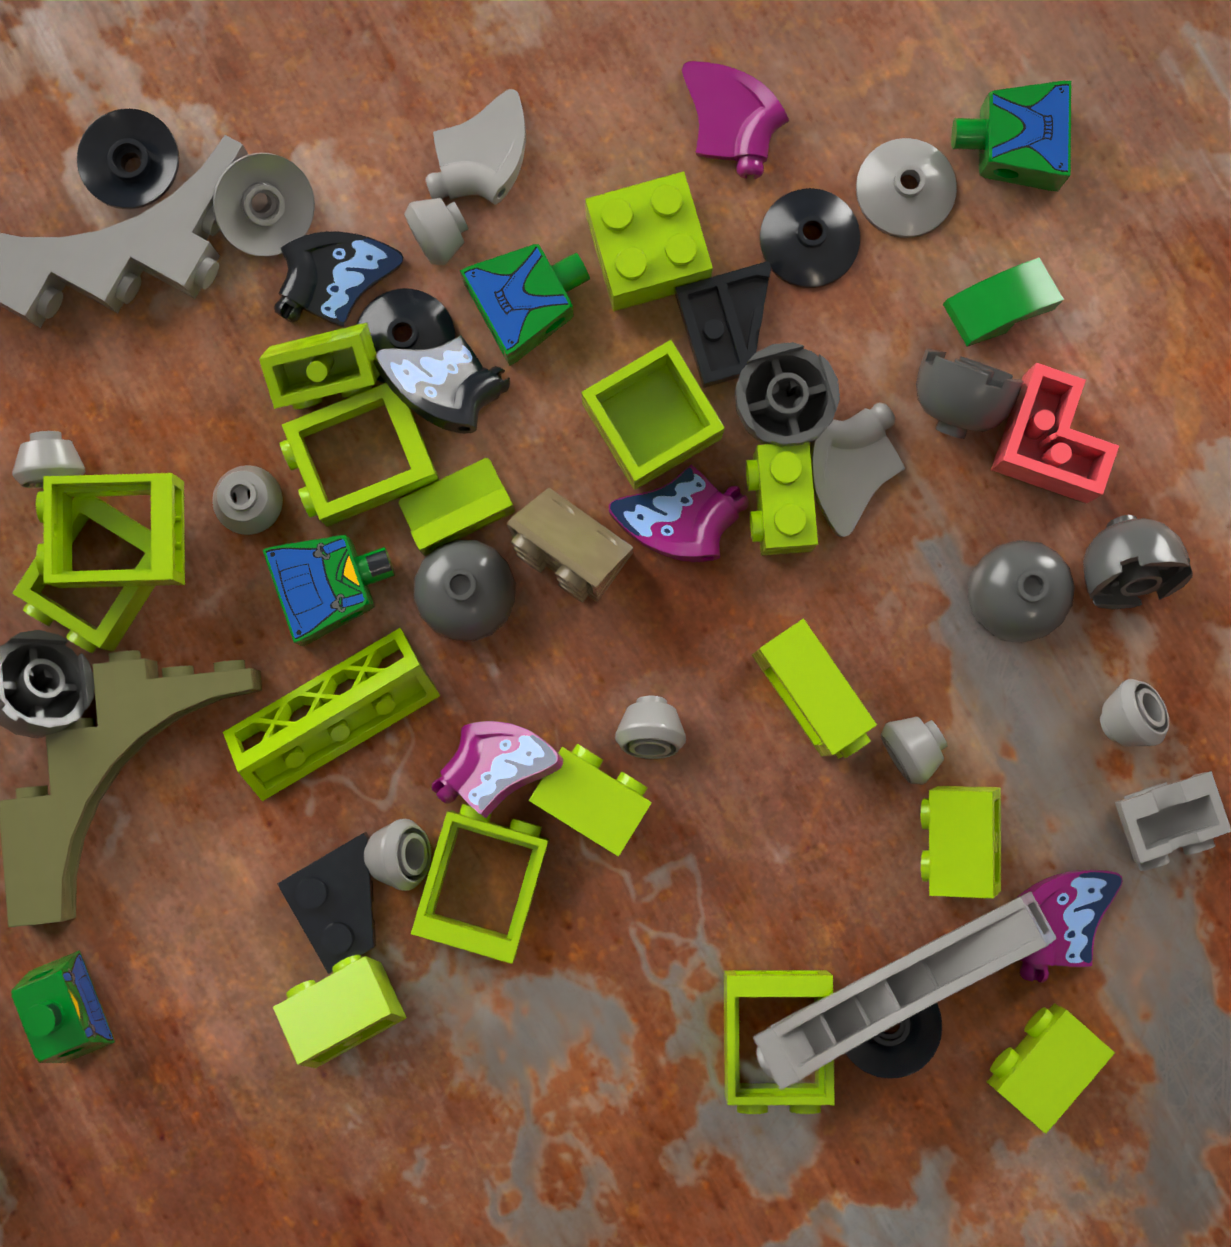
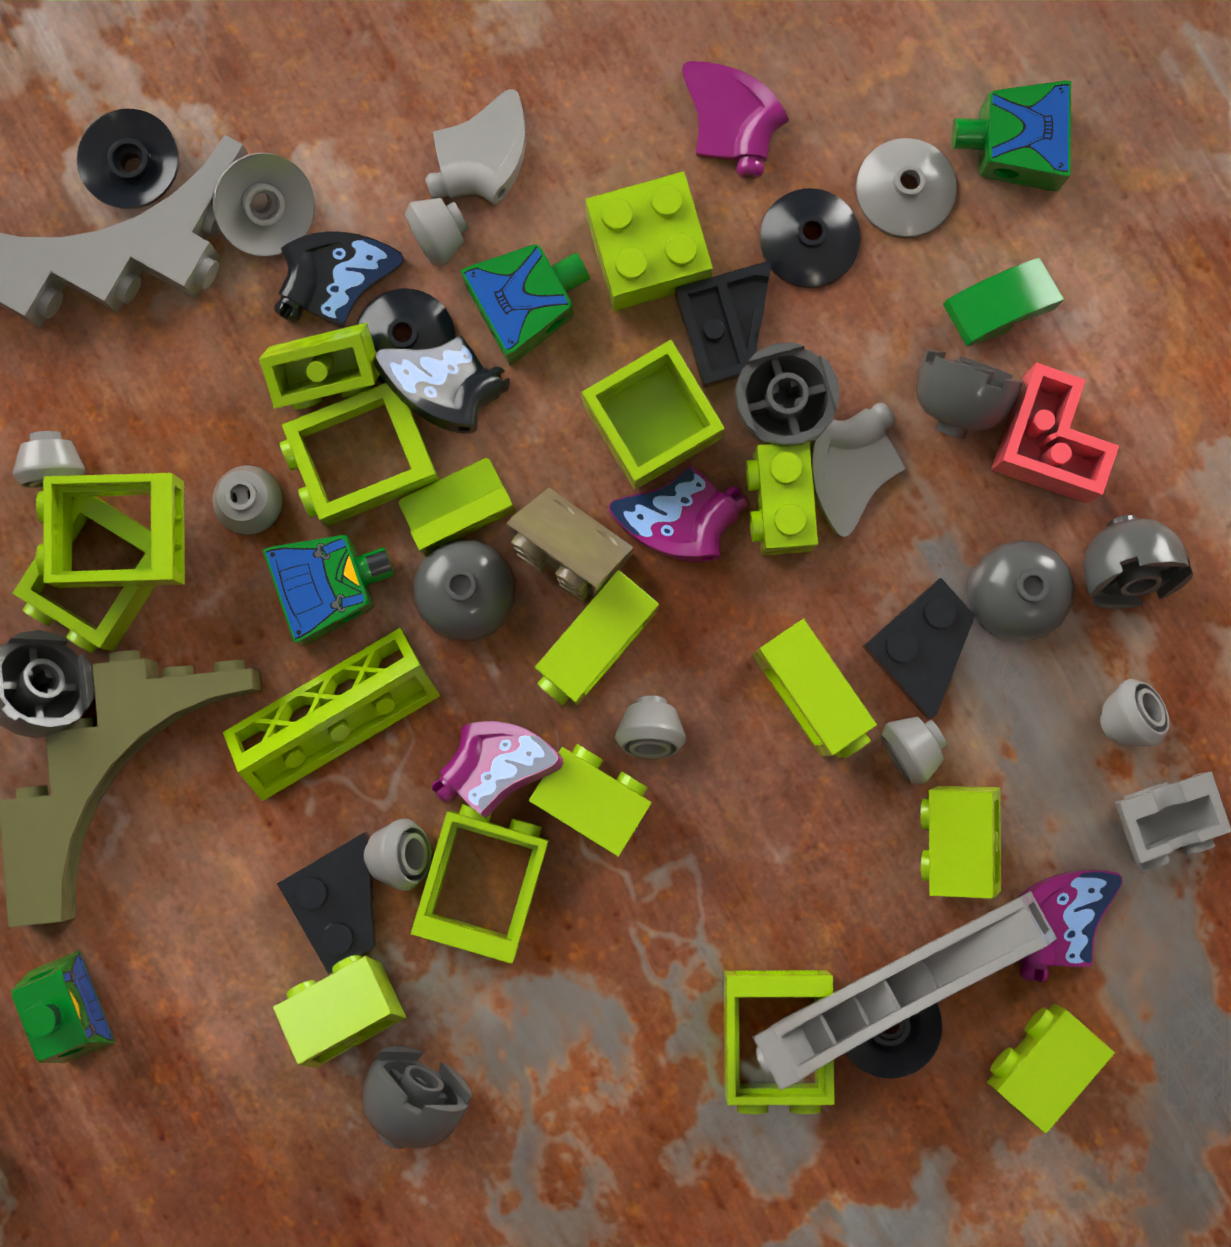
none -> dark grey cylinder [363,1046,471,1149]
none -> lime window [535,570,659,706]
none -> black wing [862,578,975,720]

